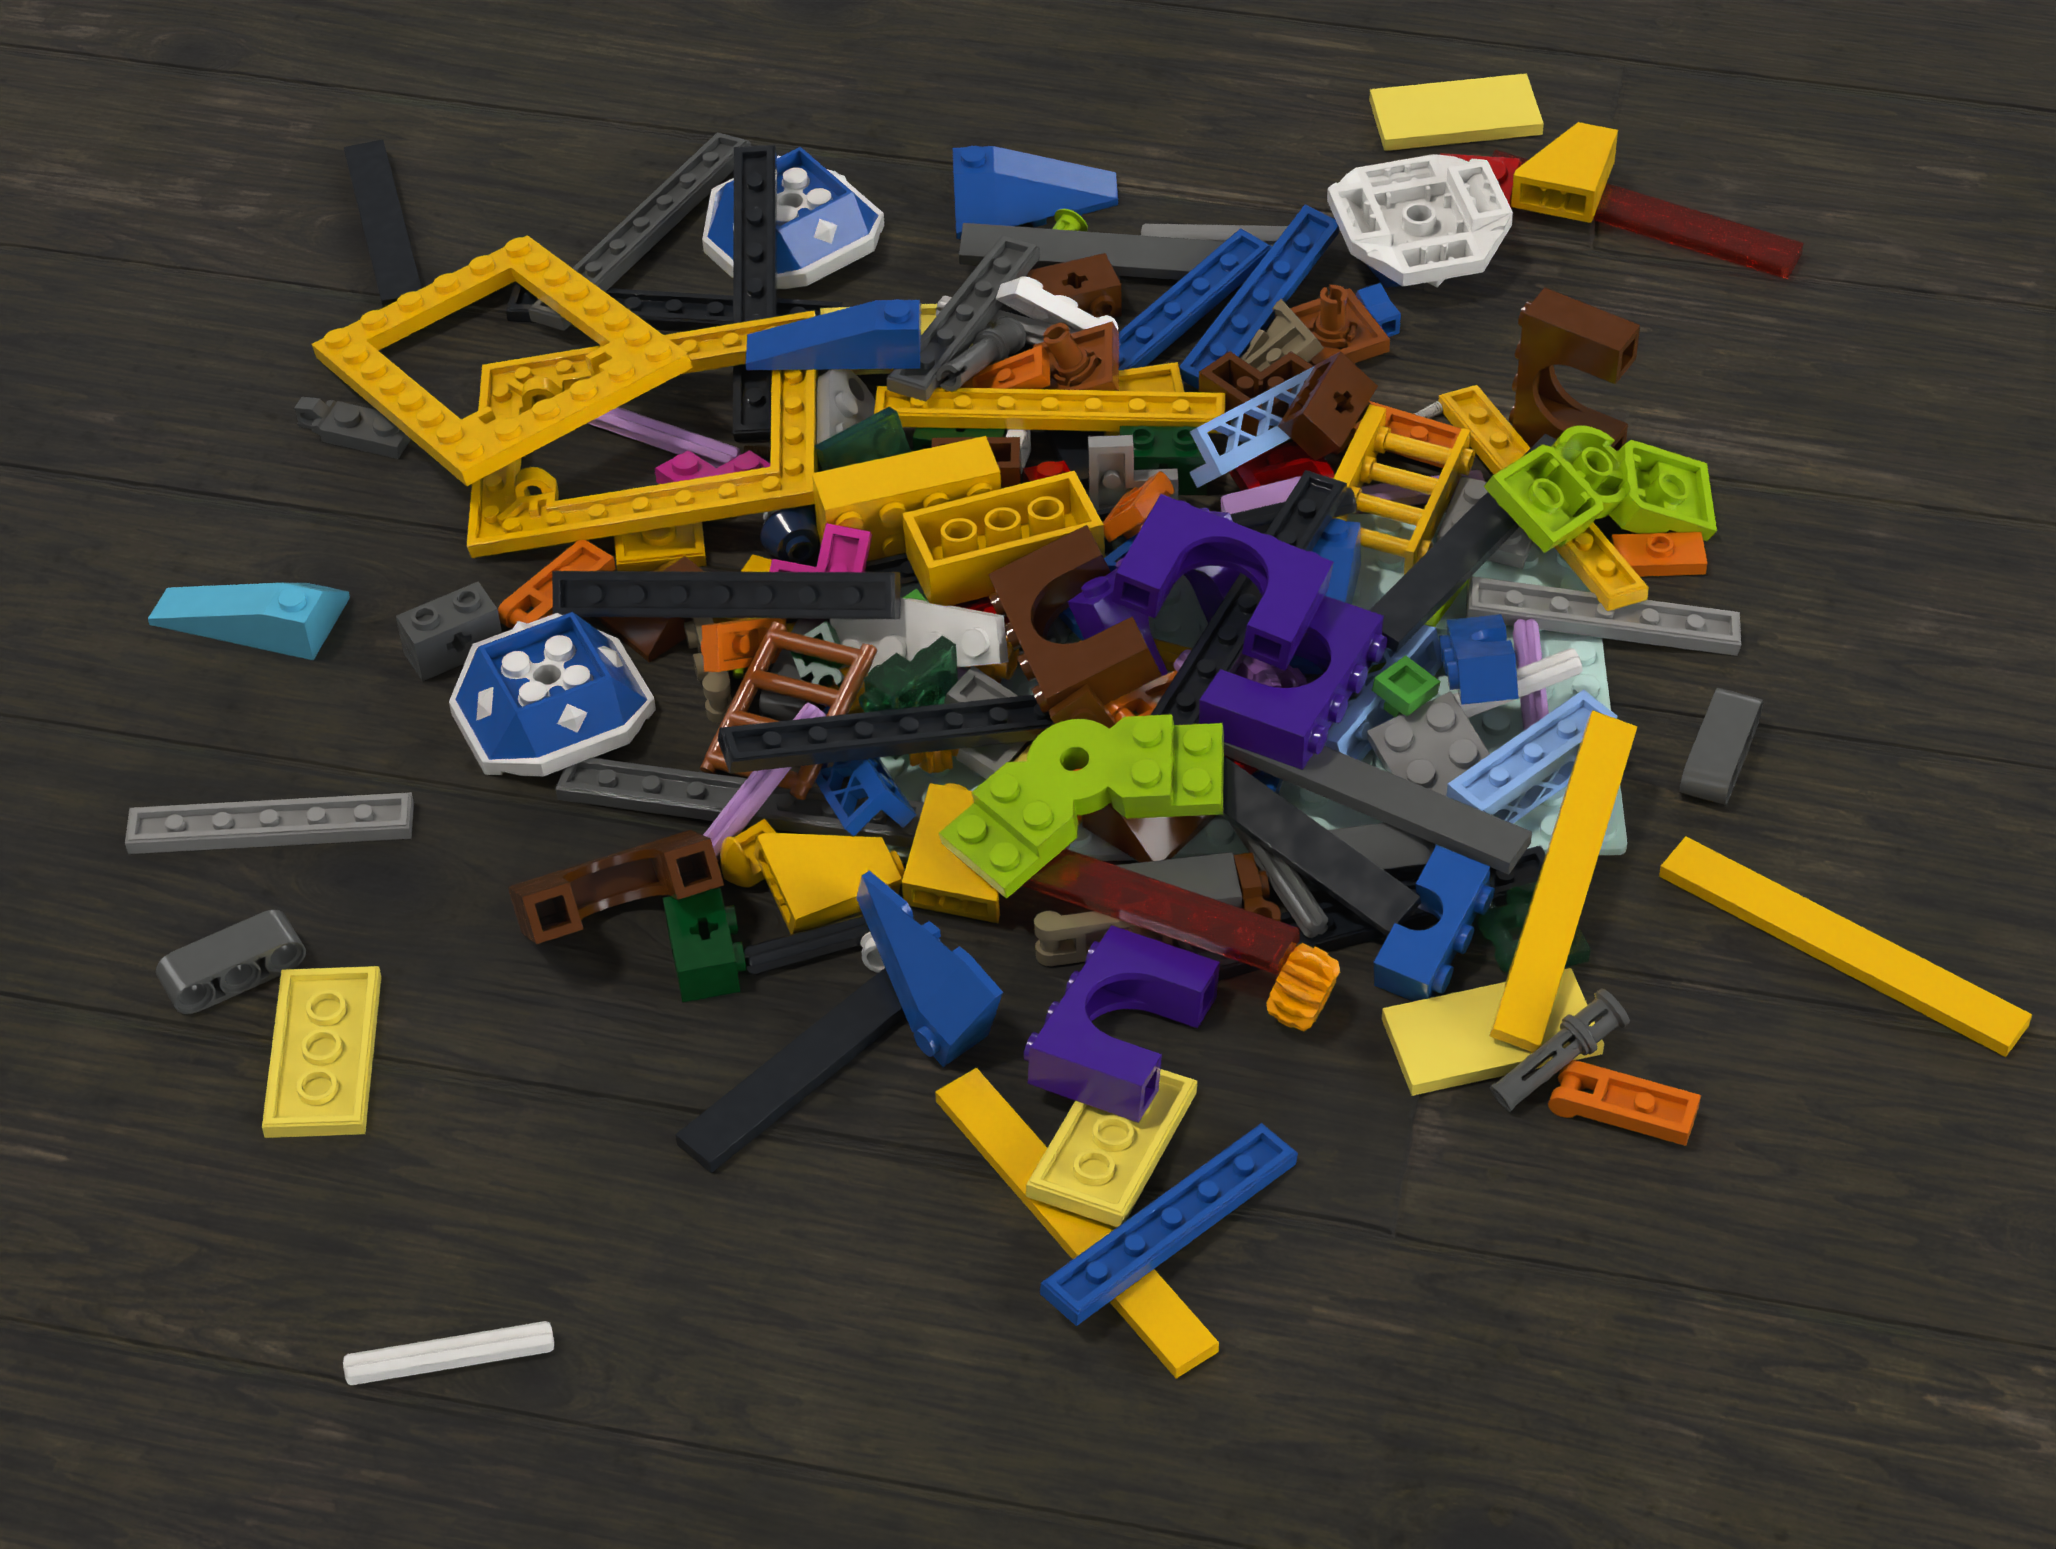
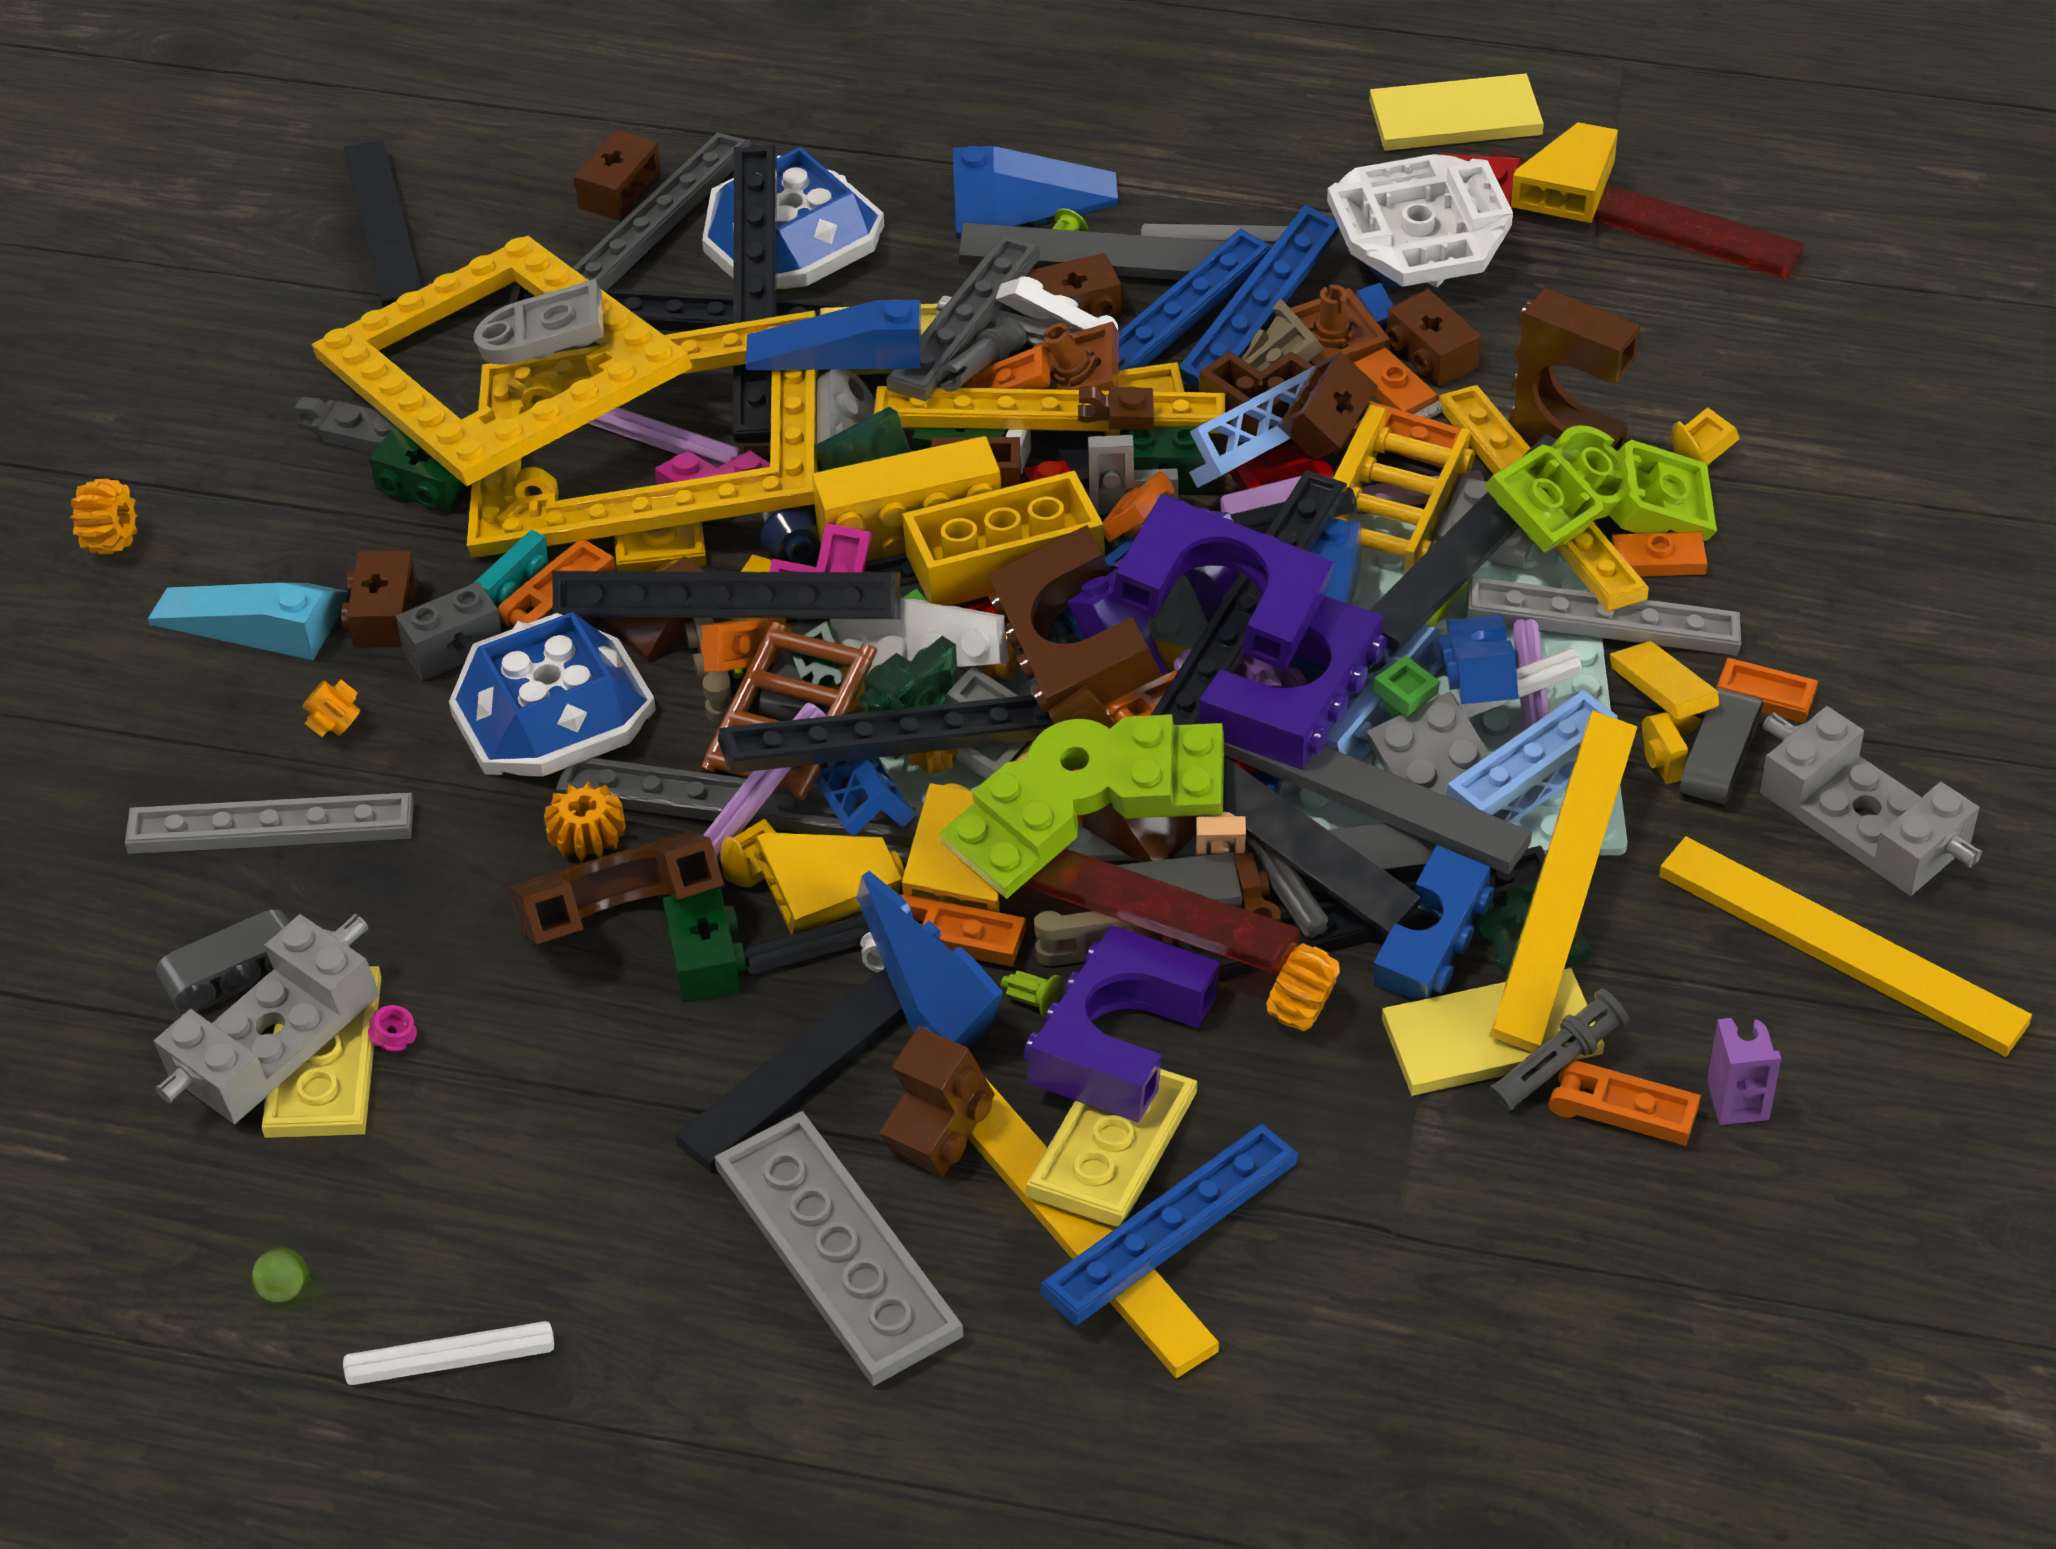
none -> light orange gear [70,478,138,554]
none -> light grey brick [153,914,380,1125]
none -> clear neon green tile [252,1247,309,1302]
none -> light orange gear [302,679,361,737]
none -> reddish brown brick [341,551,417,648]
none -> dark pink plate [368,1005,417,1052]
none -> dark green brick [369,426,472,513]
none -> light grey plate [474,279,604,364]
none -> teal plate [474,529,549,609]
none -> light orange gear [544,781,626,862]
none -> reddish brown brick [574,129,661,221]
none -> light grey plate [714,1111,964,1386]
none -> reddish brown brick [879,1026,995,1178]
none -> orange plate [899,894,1026,967]
none -> lime piece [1001,970,1064,1018]
none -> reddish brown plate [1078,386,1154,430]
none -> light nougat plate [1195,812,1246,856]
none -> orange plate [1354,347,1438,414]
none -> reddish brown brick [1385,289,1481,387]
none -> yellow tile [1610,641,1719,720]
none -> yellow plate [1642,712,1701,785]
none -> yellow plate [1670,407,1740,465]
none -> medium lavender hinge [1707,1018,1781,1125]
none -> orange tile [1716,658,1818,723]
none -> light grey brick [1760,706,1982,896]

